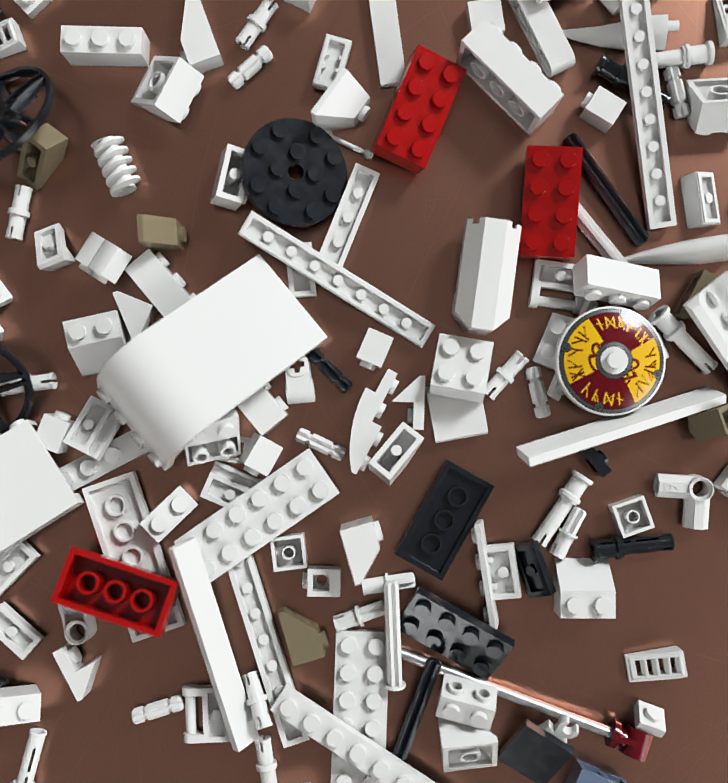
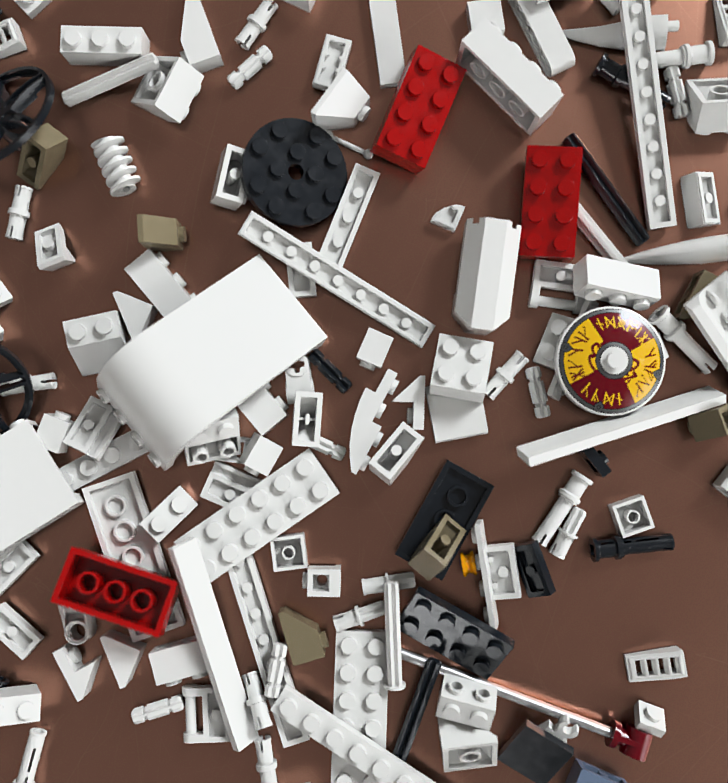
white brick [75,232,133,285] -> none
white slope [340,515,384,586] -> none
white slope [553,557,616,619] -> none
white brick [579,85,627,134] -> none
white piece [653,473,714,530] -> none
none -> white axle [61,53,160,107]
none -> white slope [100,629,147,689]
none -> white brick [148,635,208,687]
none -> white axle [264,642,288,698]
none -> white slope [292,391,323,447]
none -> dark tan slope [407,514,466,581]
none -> white tile [430,205,465,233]
none -> light orange bush [460,551,477,577]

